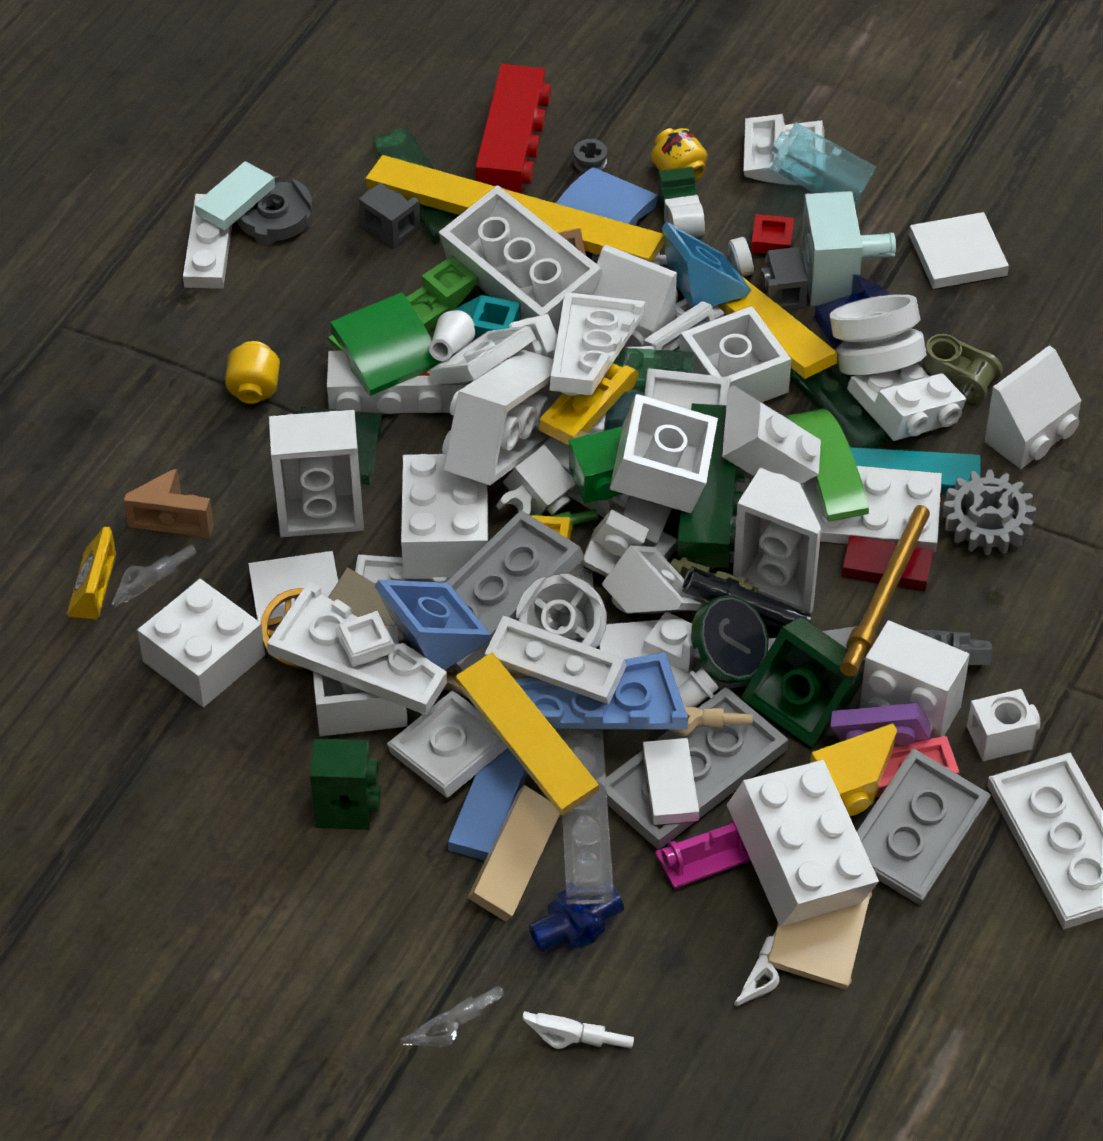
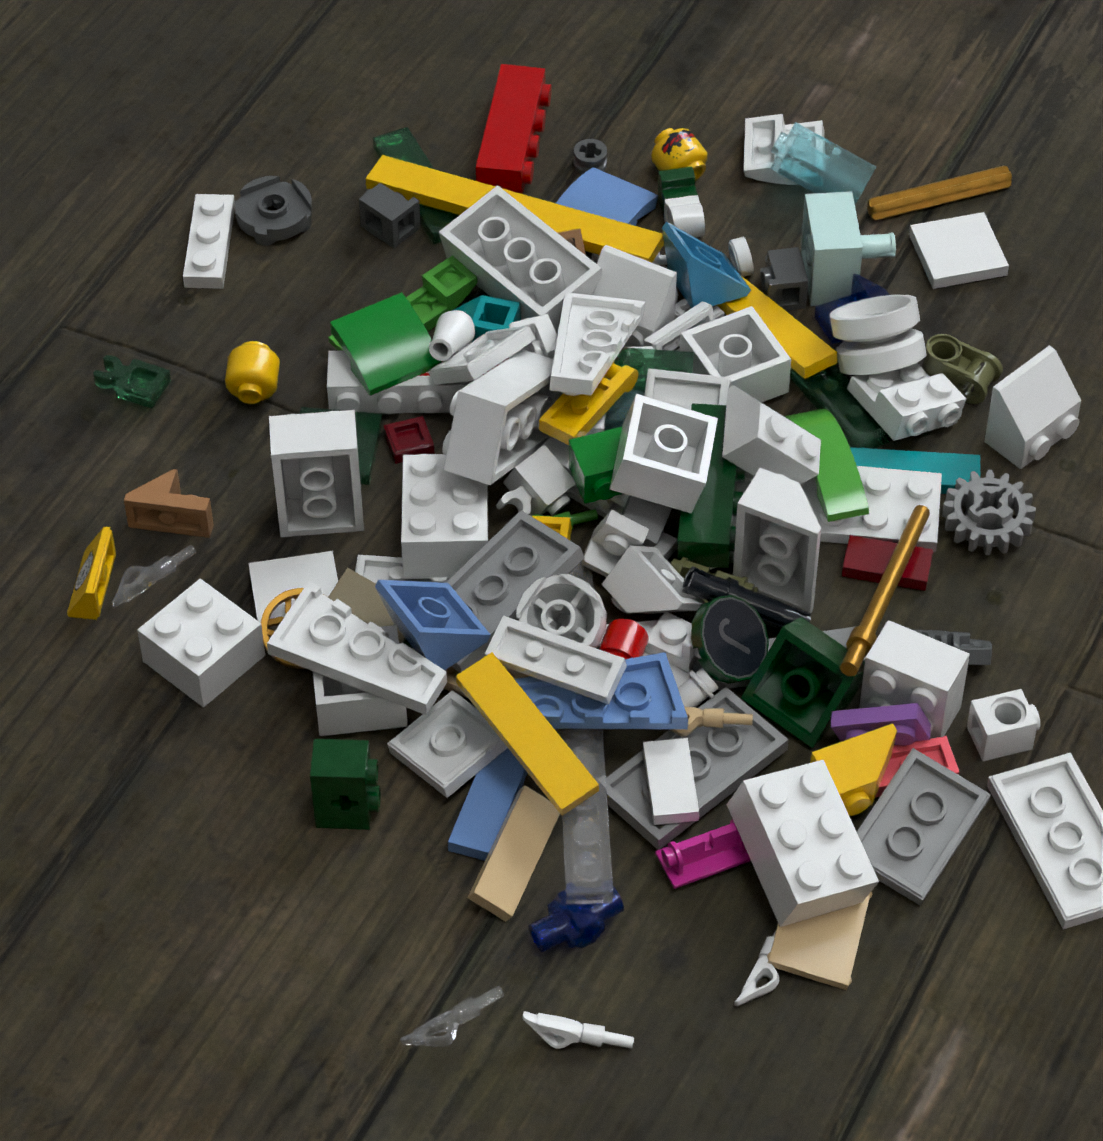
light aqua tile [194,161,275,230] -> none
white tile [336,611,395,667] -> none
red plate [751,214,794,254] -> none
none -> clear green plate [93,355,171,409]
none -> dark red tile [384,416,435,464]
none -> red brick [599,619,649,659]
none -> pearl gold axle [867,166,1012,221]

